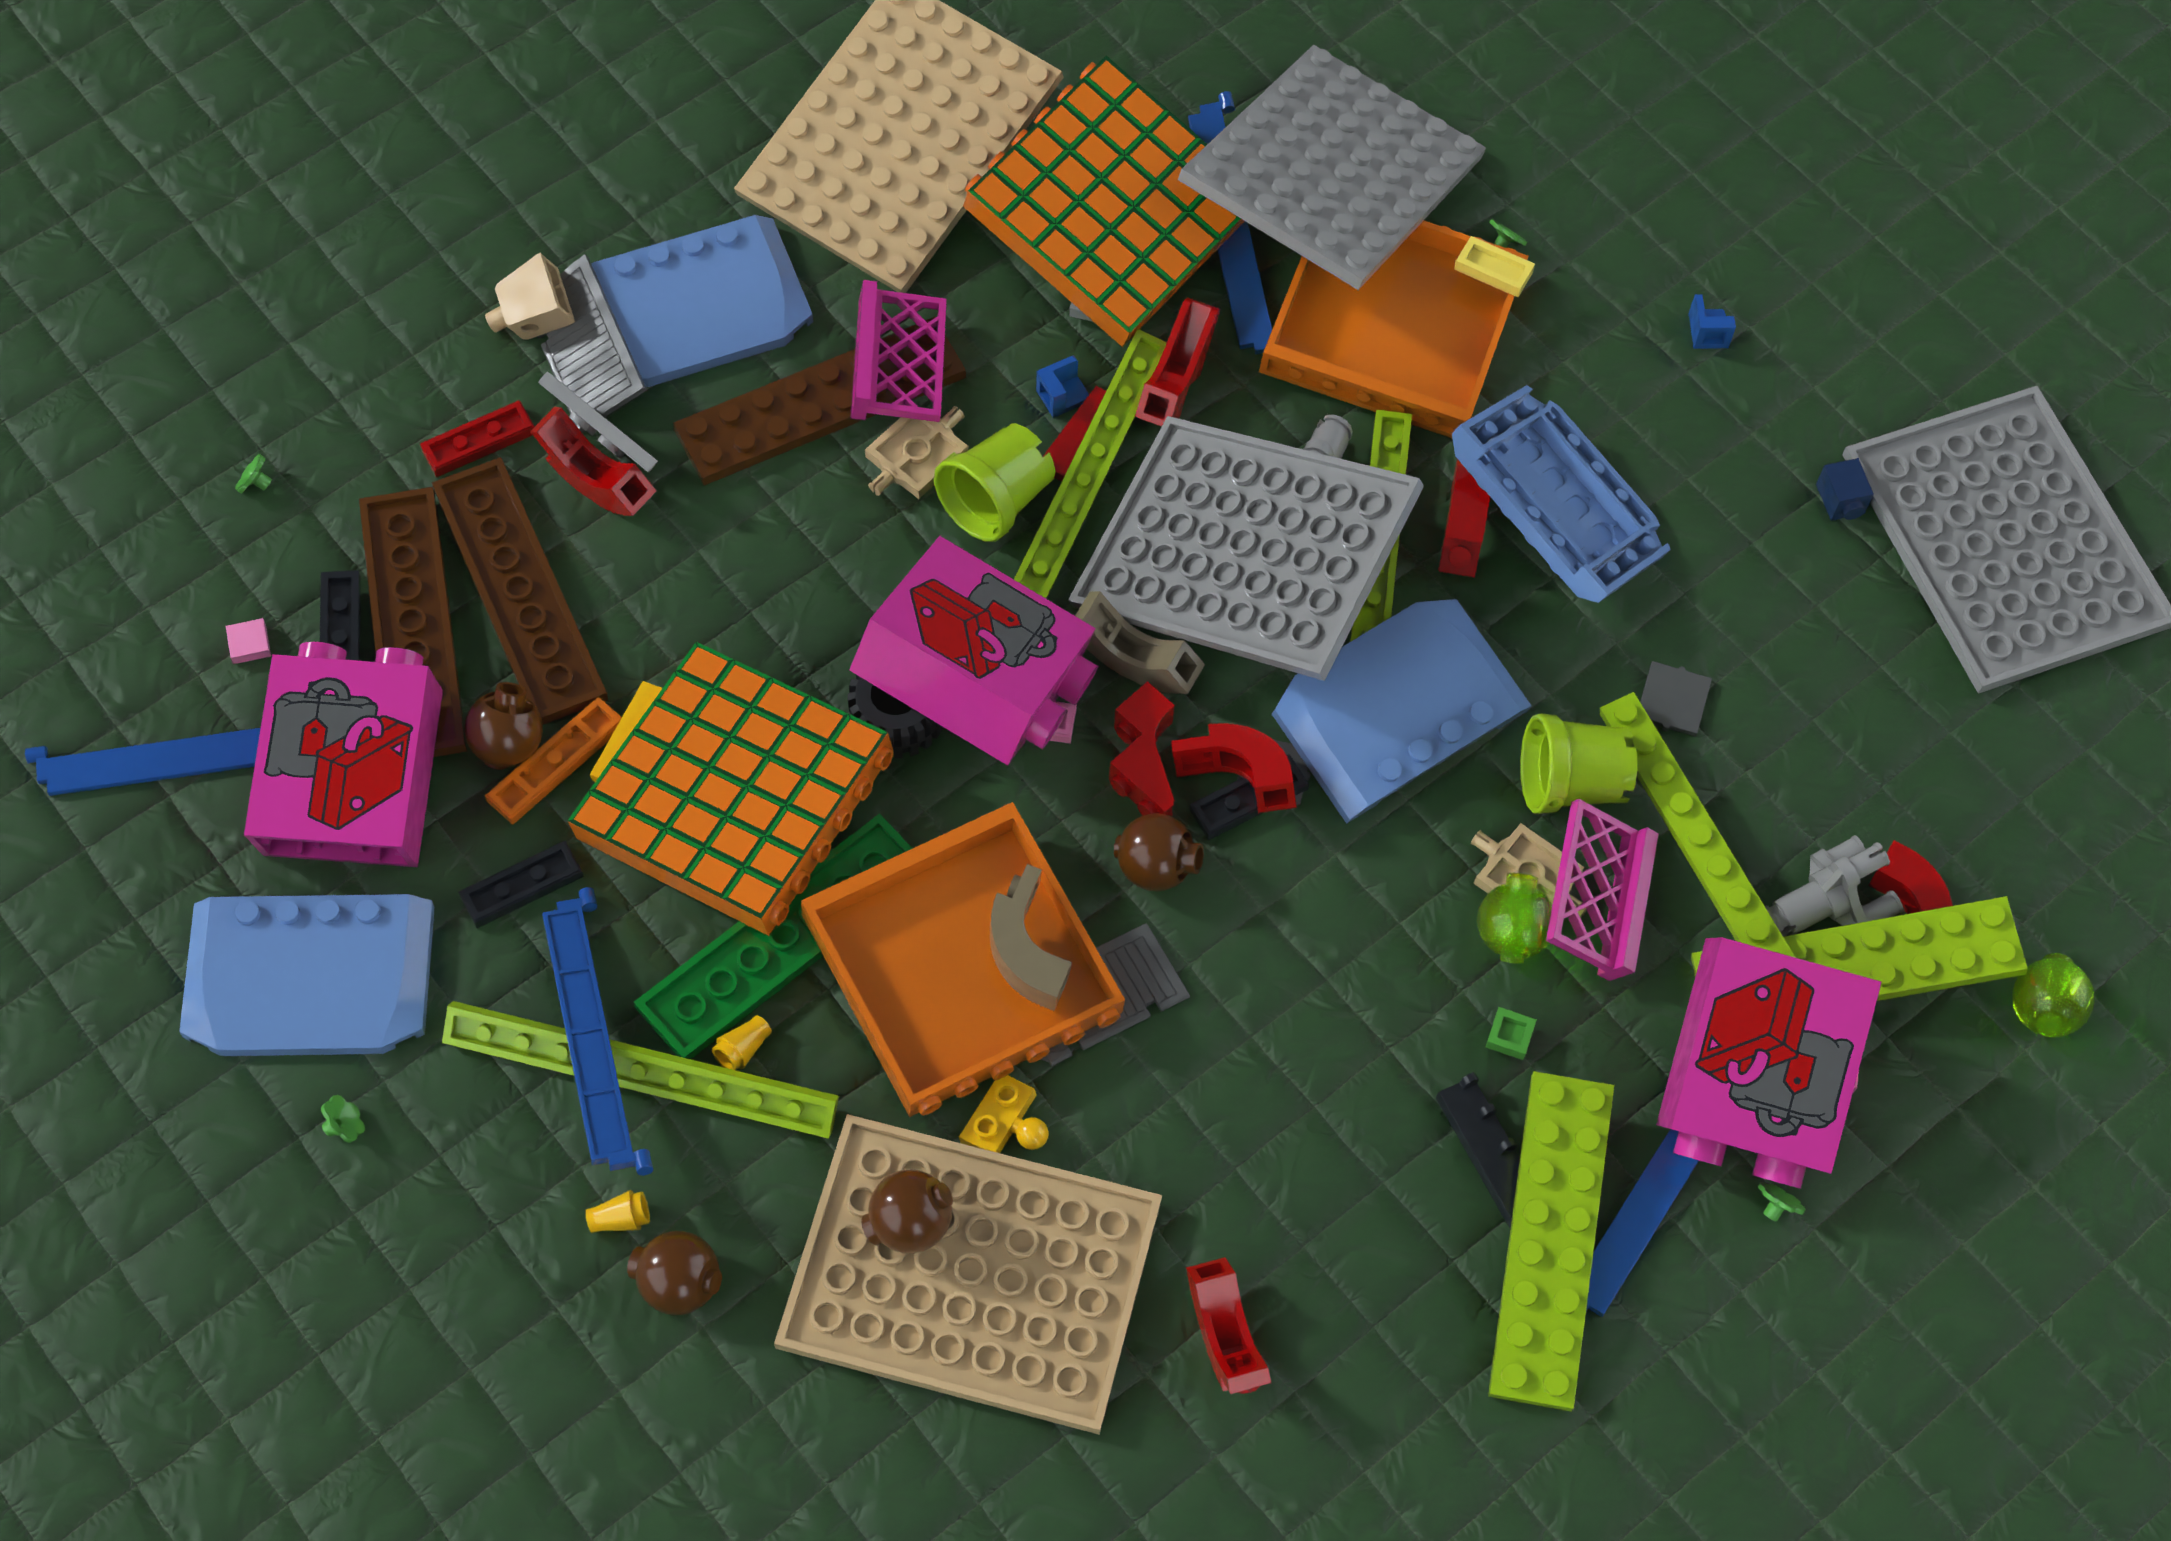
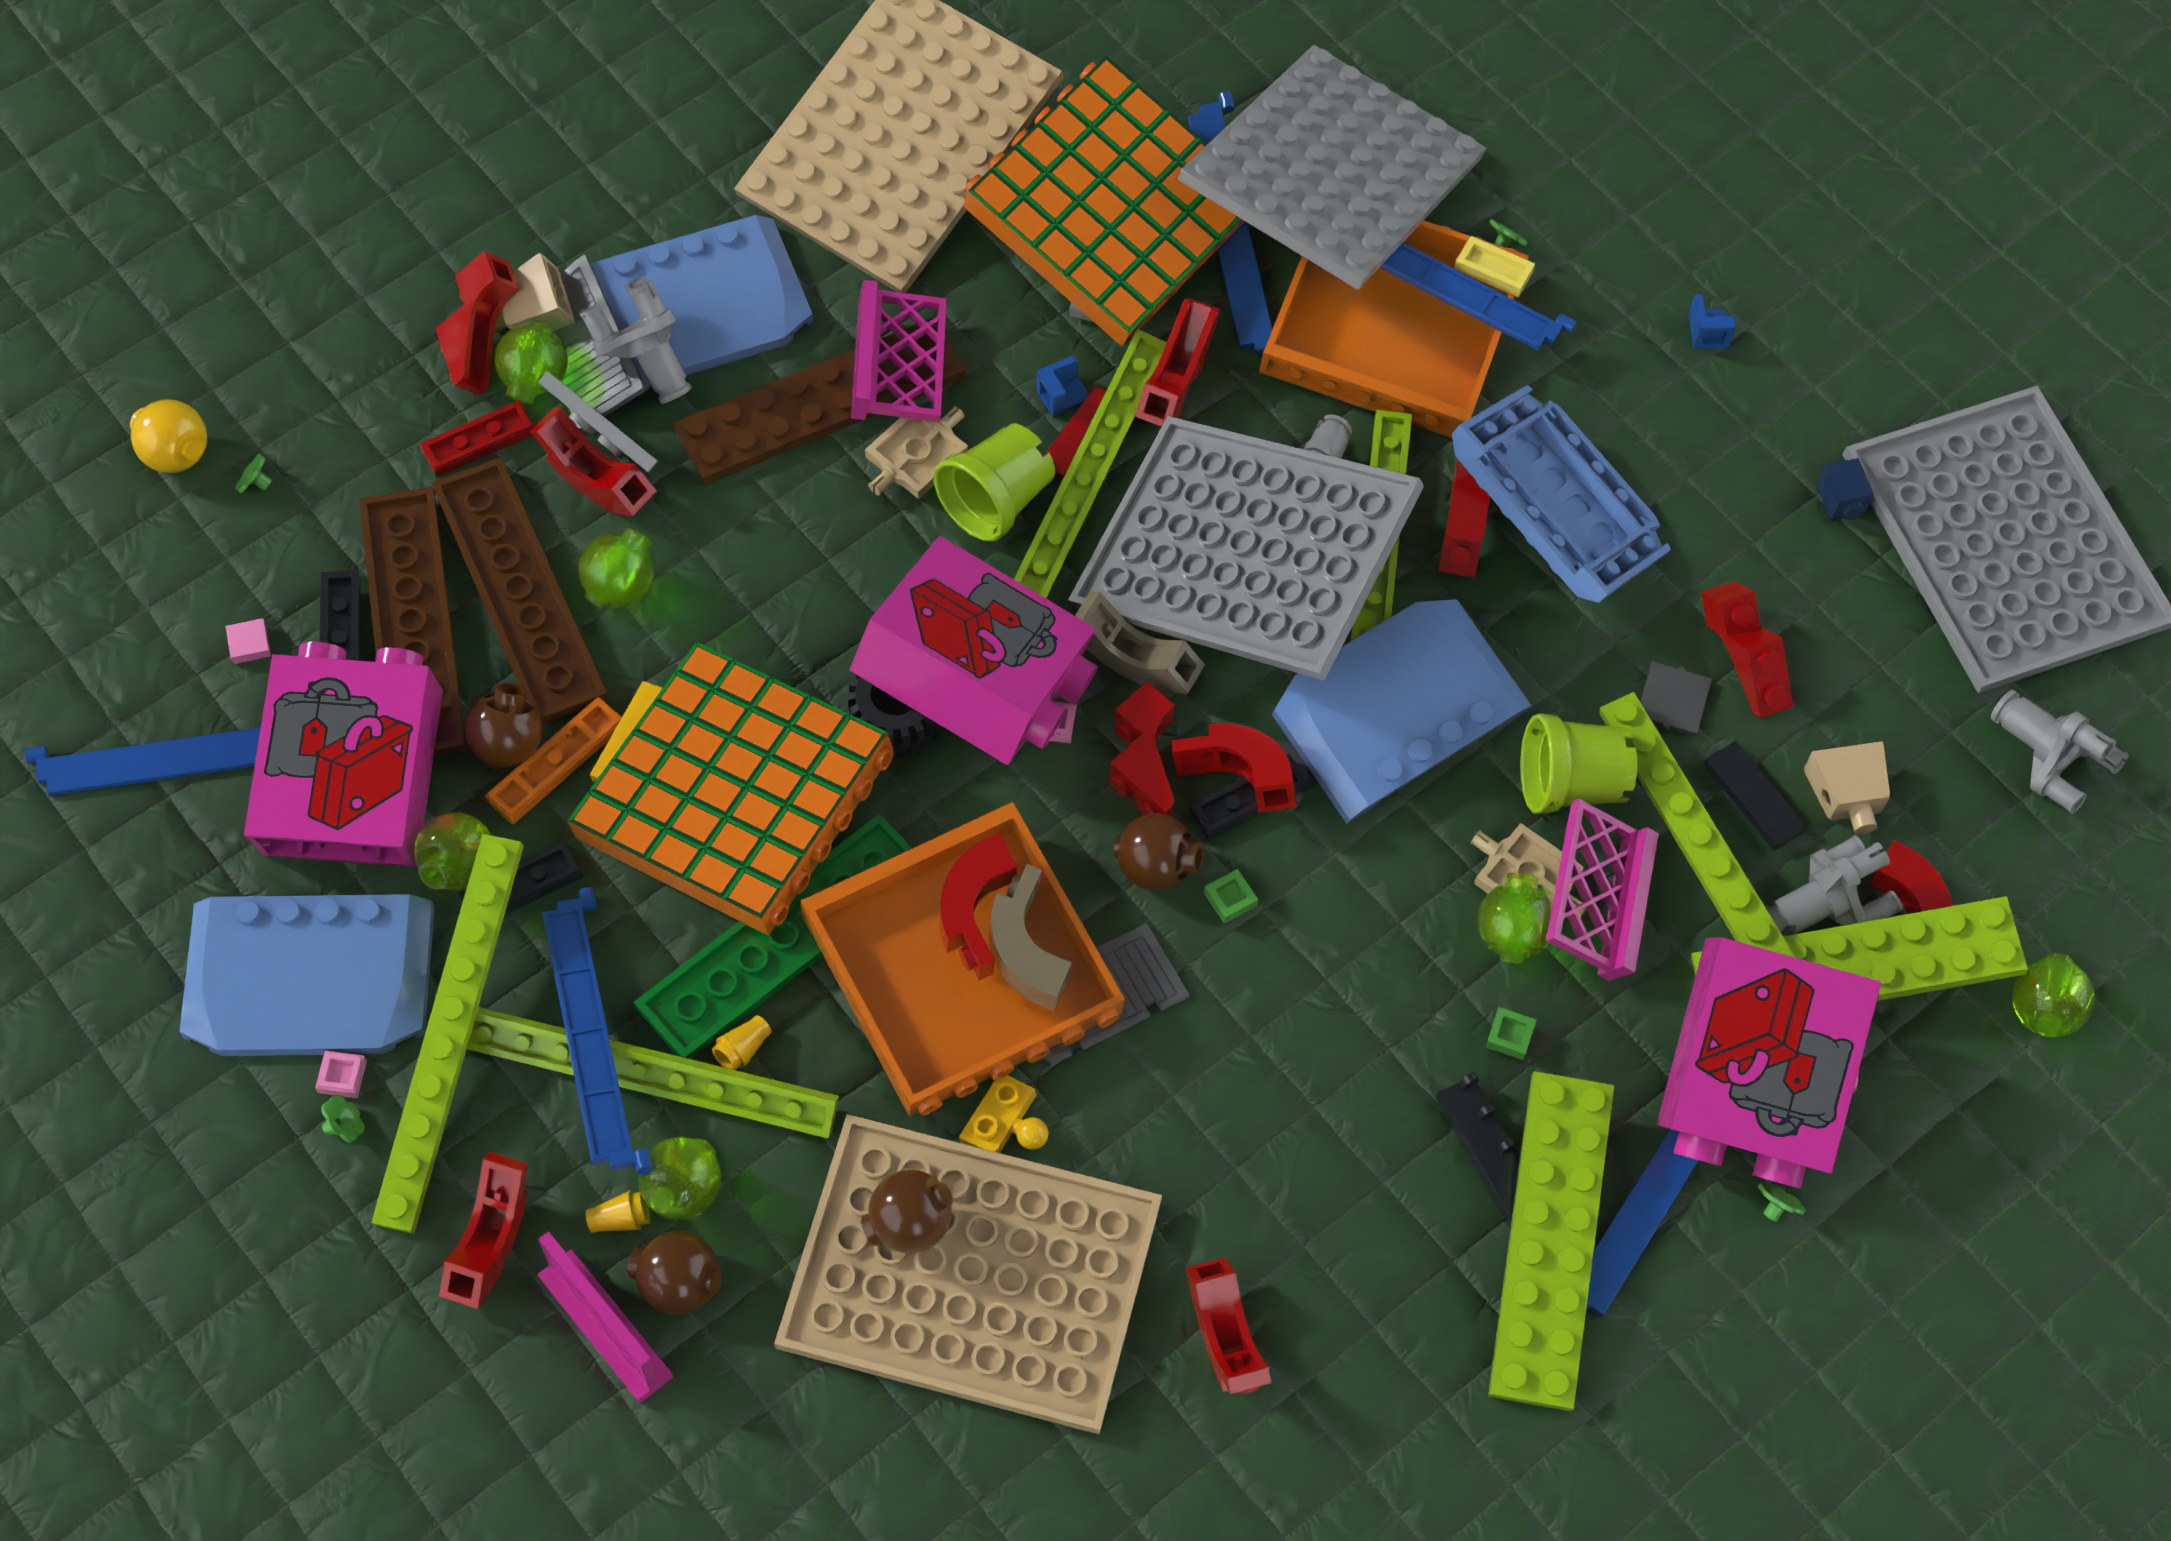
none -> yellow brick [130,399,207,473]
none -> bright pink tile [315,1051,367,1098]
none -> lime plate [371,834,524,1234]
none -> clear neon green brick [414,812,491,891]
none -> red arch [435,251,519,395]
none -> red arch [439,1151,528,1309]
none -> clear neon green brick [494,320,568,405]
none -> dark pink fence [537,1231,673,1404]
none -> clear neon green brick [578,526,654,609]
none -> light grey wheel [579,276,692,404]
none -> clear neon green brick [638,1137,721,1220]
none -> red arch [939,833,1017,981]
none -> bright green plate [1204,869,1258,924]
none -> blue piece [1380,242,1576,351]
none -> red arch [1701,581,1794,718]
none -> black tile [1703,741,1807,851]
none -> tan torso [1804,741,1890,835]
none -> light grey wheel [1991,690,2129,814]

